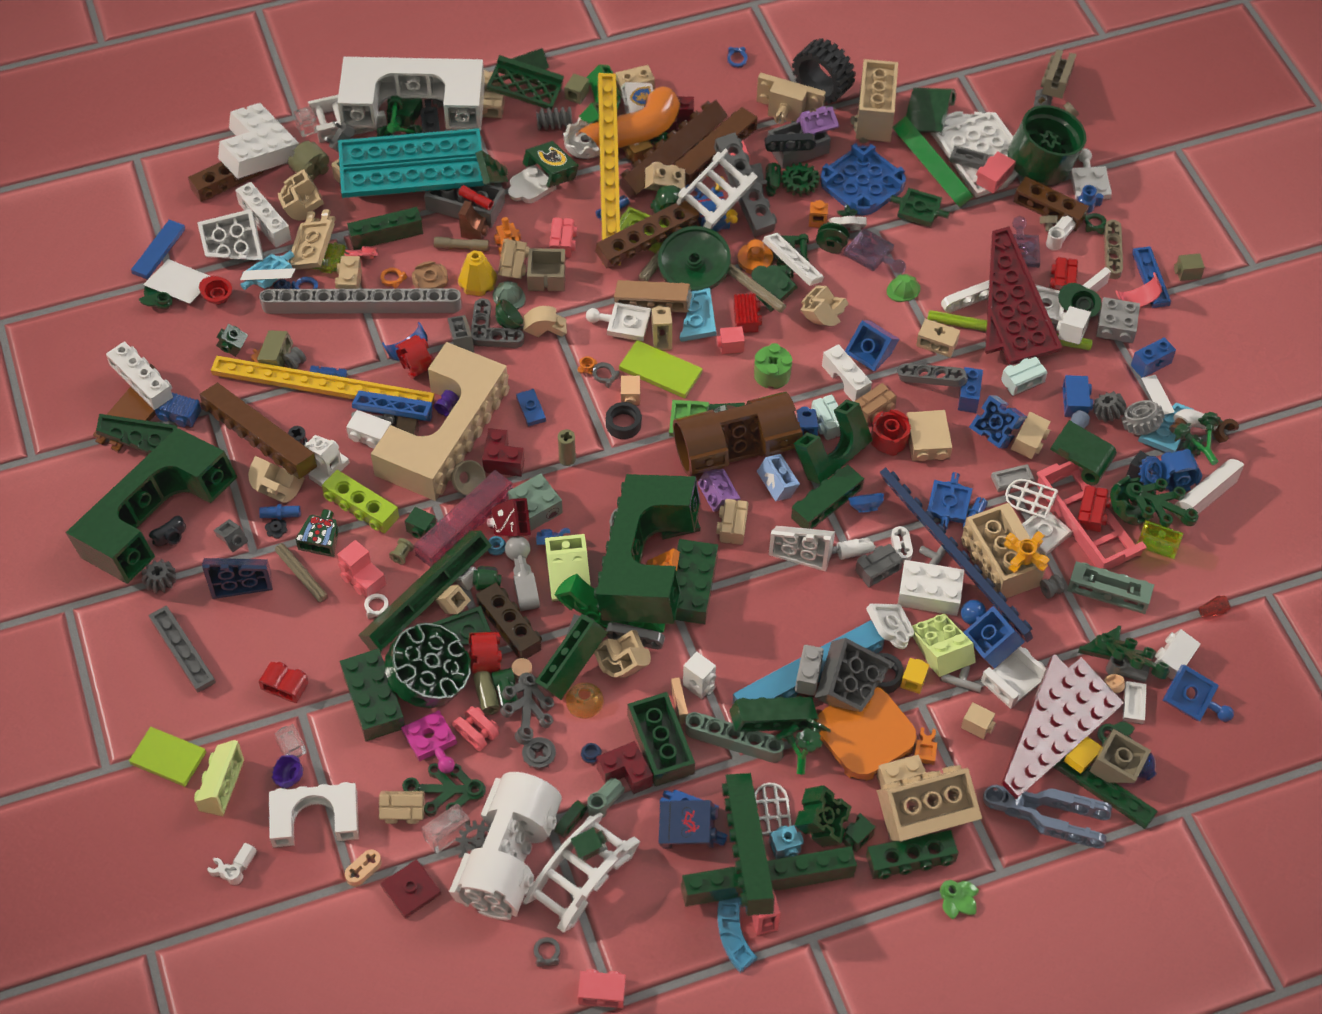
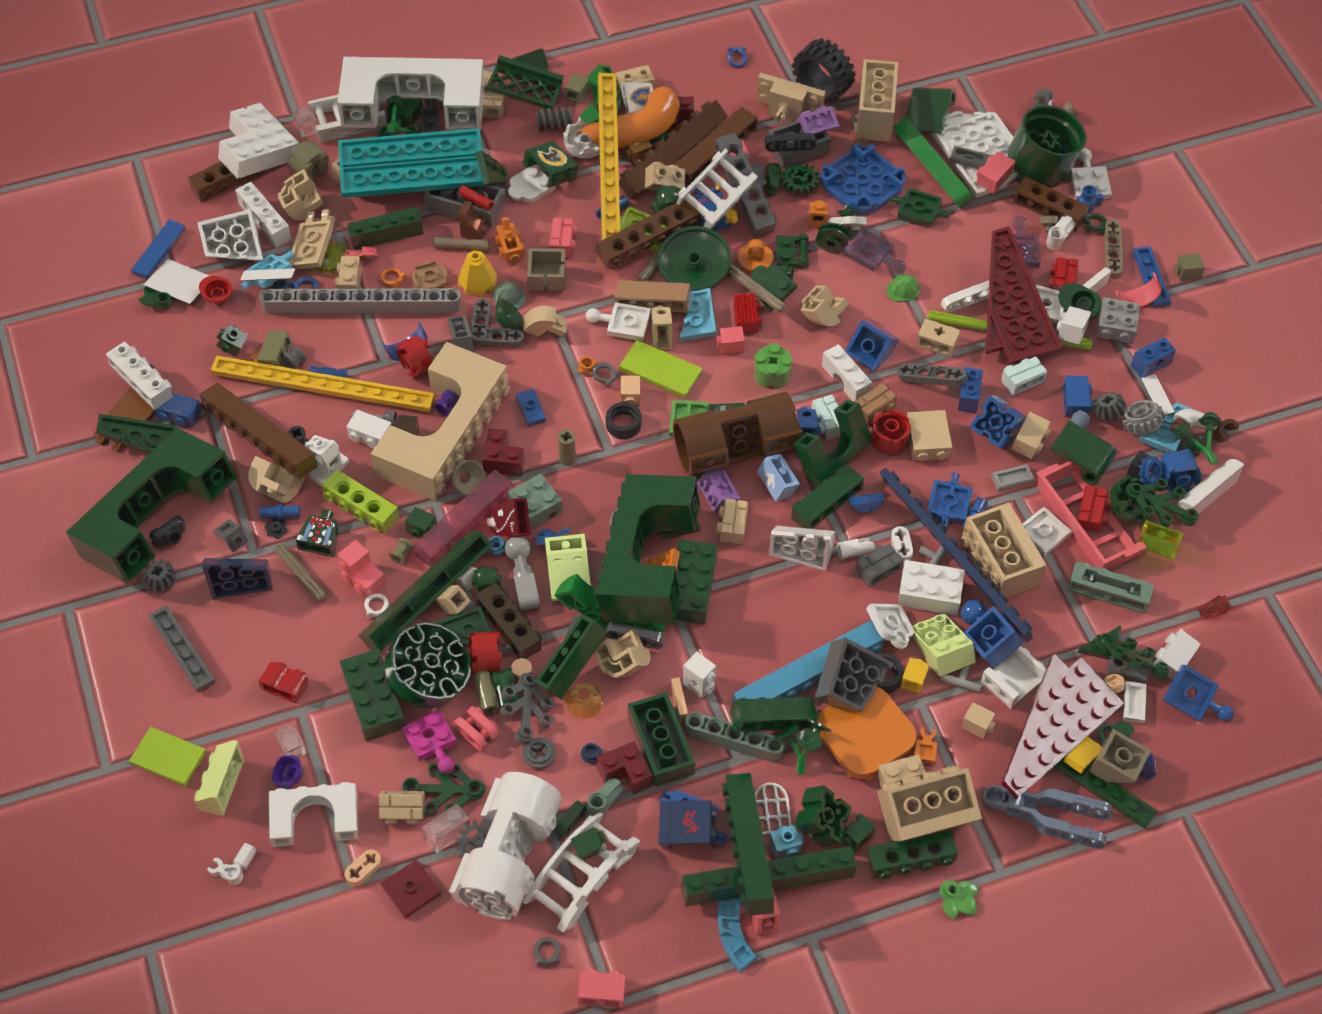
dark grey piece [323,121,357,152] -> none
blue fence [352,390,433,422] -> none
tan brick [498,239,529,279] -> none
white tile [763,233,824,286] -> none
light grey brick [795,645,824,695] -> none
light orange pin [1003,531,1050,573] -> none
white window [1005,479,1058,519] -> none
dark tan brick [1040,49,1077,99] -> none
dark grey wheel [1040,574,1064,599] -> none

